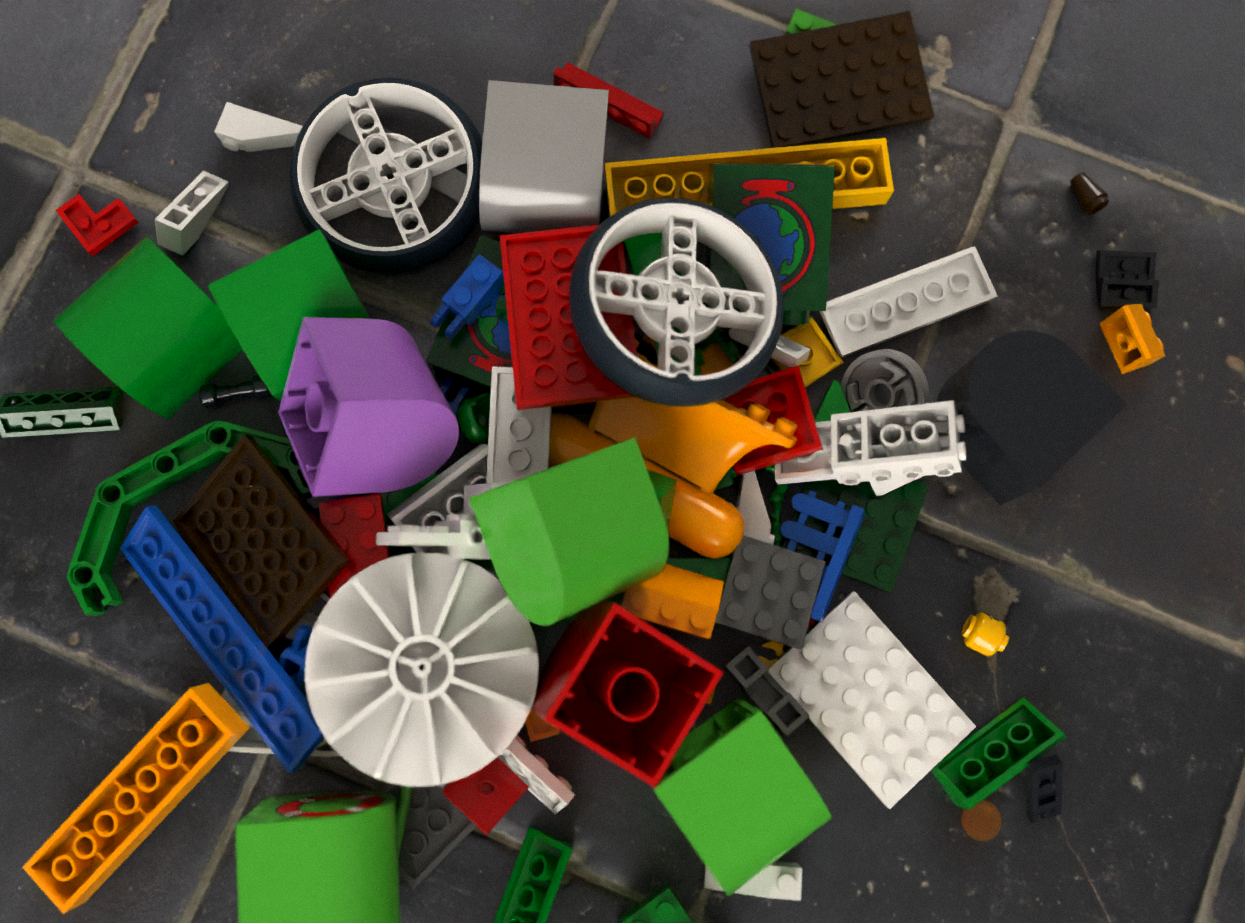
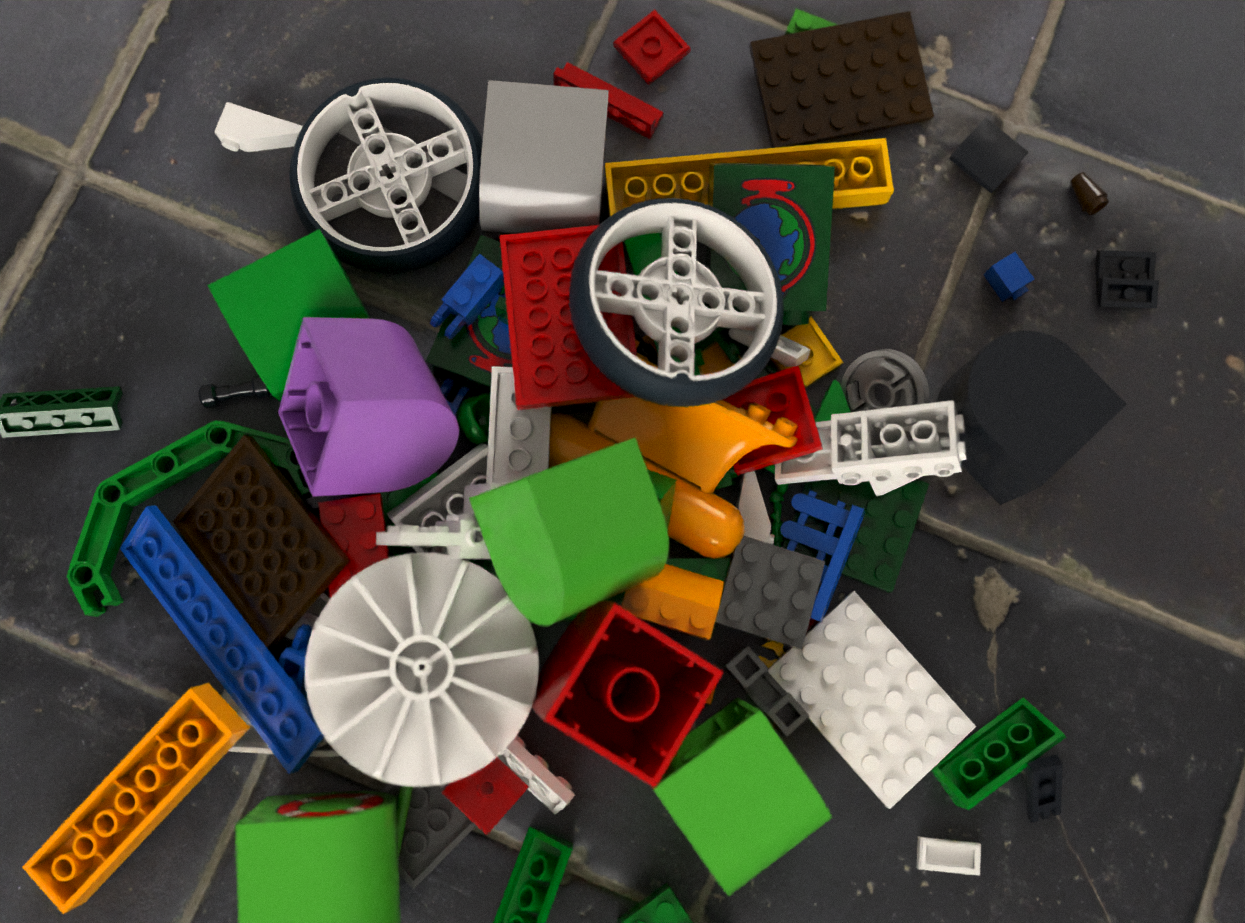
green brick [54,236,243,420] -> none
red plate [55,194,139,256] -> none
white slope [155,171,229,256] -> none
light orange tile [525,710,560,742] -> none
white slope [704,861,802,901] -> none
white plate [819,246,998,358] -> none
yellow head [961,612,1009,656] -> none
clear orange piece [961,800,1002,841] -> none
light orange slope [1099,304,1165,374] -> none
none -> red plate [613,9,691,85]
none -> white tile [916,837,981,876]
none -> black slope [949,118,1029,194]
none -> blue brick [984,252,1034,302]

